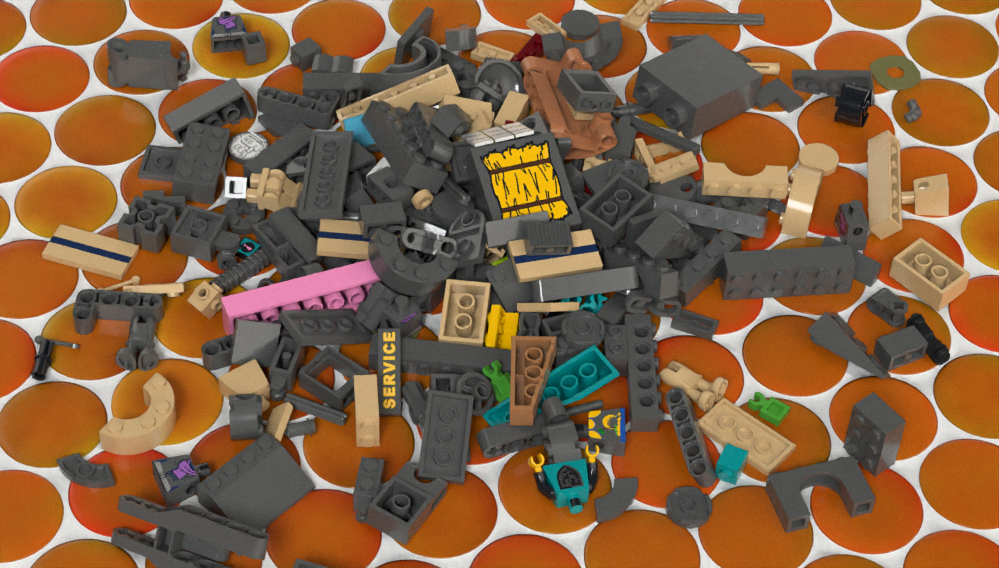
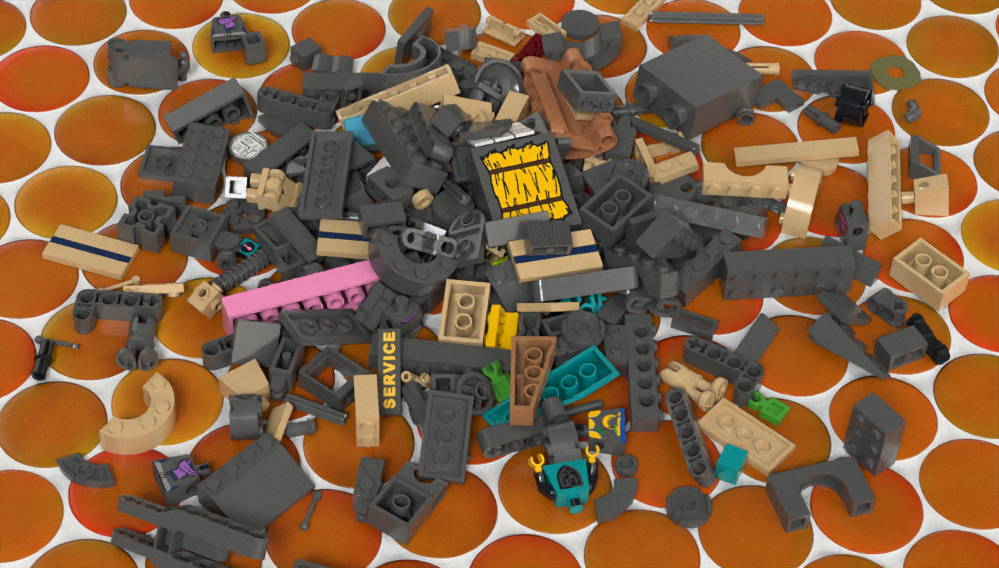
none -> dark grey hinge [300,491,322,531]
none -> tan arm [401,371,430,388]
none -> dark grey tile [459,119,513,141]
none -> tan hinge [482,16,525,47]
none -> dark grey tile [615,454,638,478]
none -> dark grey beam [682,336,764,407]
none -> tan tile [734,137,859,167]
none -> dark grey slope [734,313,780,363]
none -> dark grey bush [736,106,755,126]
none -> dark grey axle [804,105,841,135]
none -> dark grey tile [816,291,872,325]
none -> dark grey tile [908,135,941,179]

